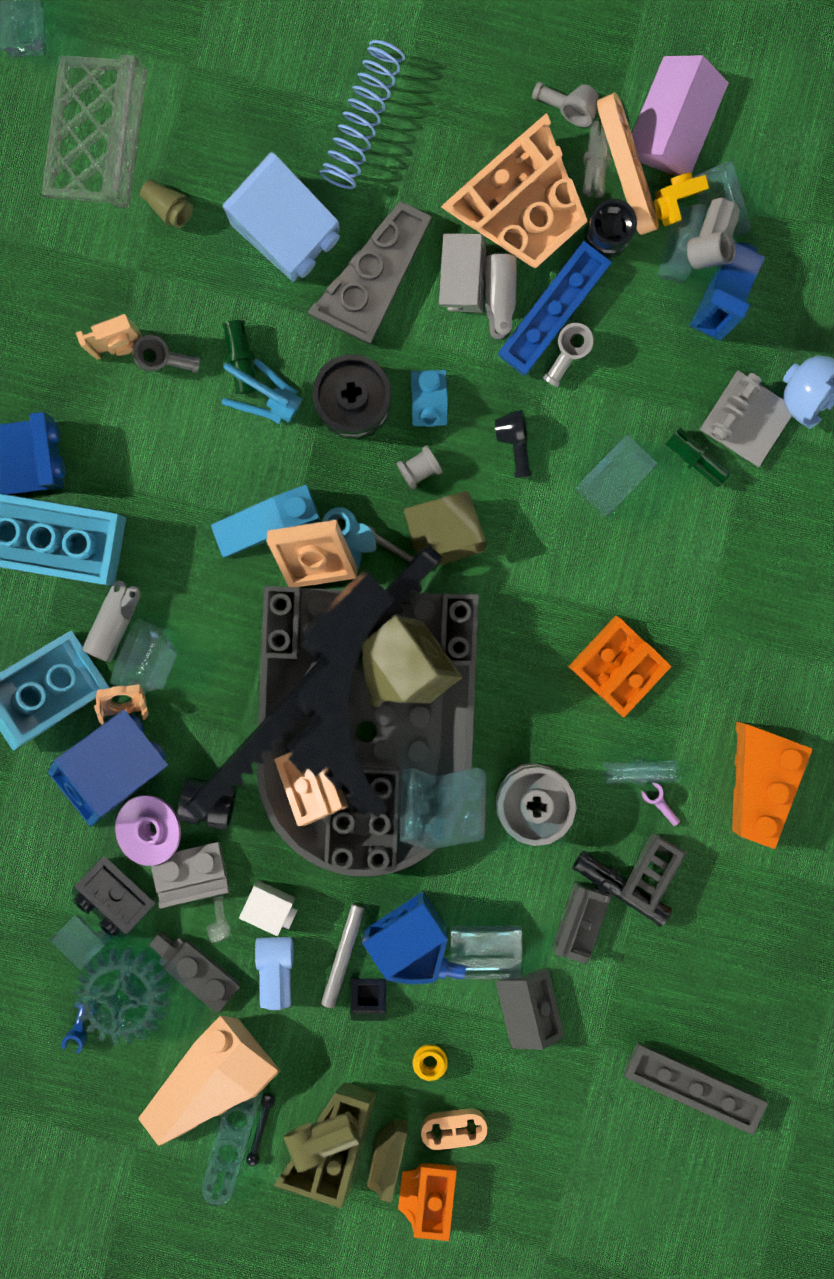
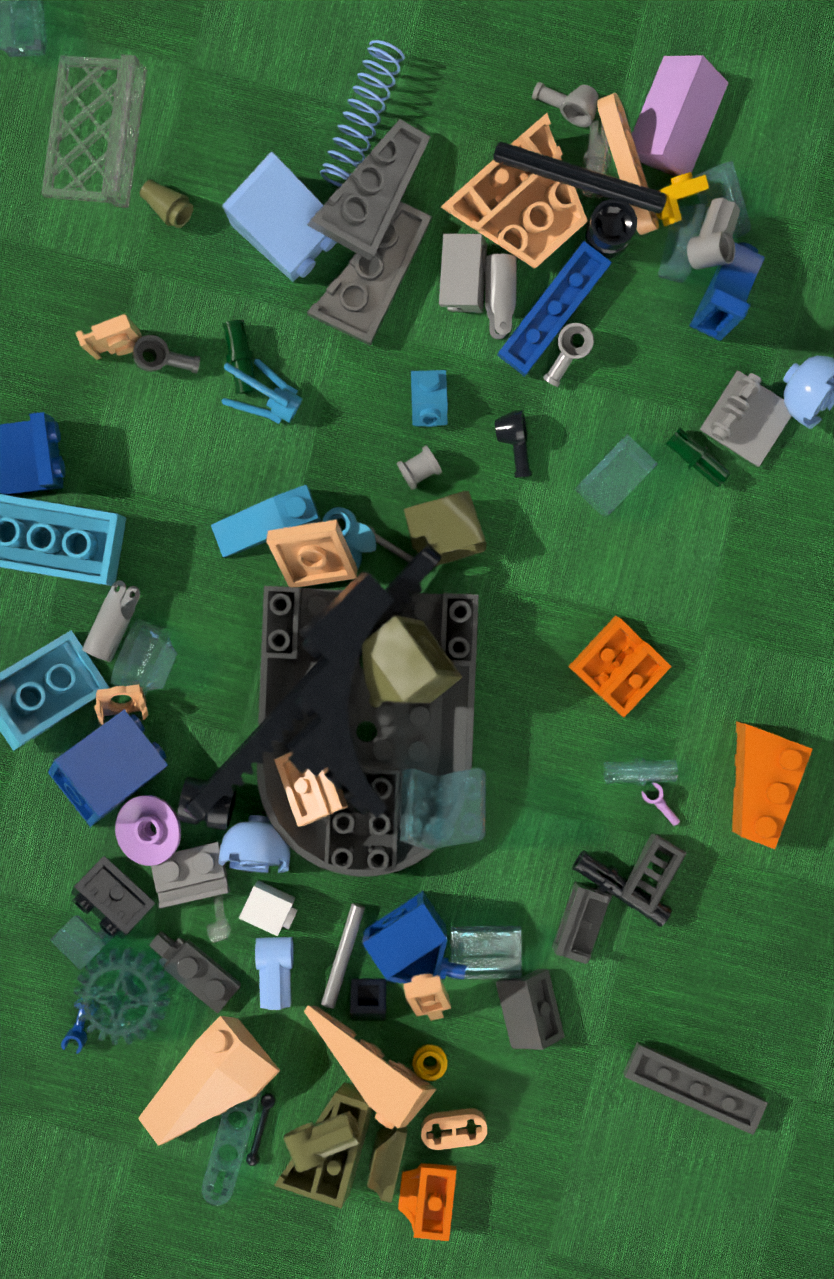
black wheel [312,354,392,439] -> none
light grey wheel [495,763,576,846] -> none
none -> light blue cylinder [219,815,290,873]
none -> light nougat wedge [304,1005,436,1129]
none -> dark grey wing [307,119,430,261]
none -> light nougat hinge [403,974,451,1021]
none -> black axle [493,142,667,213]

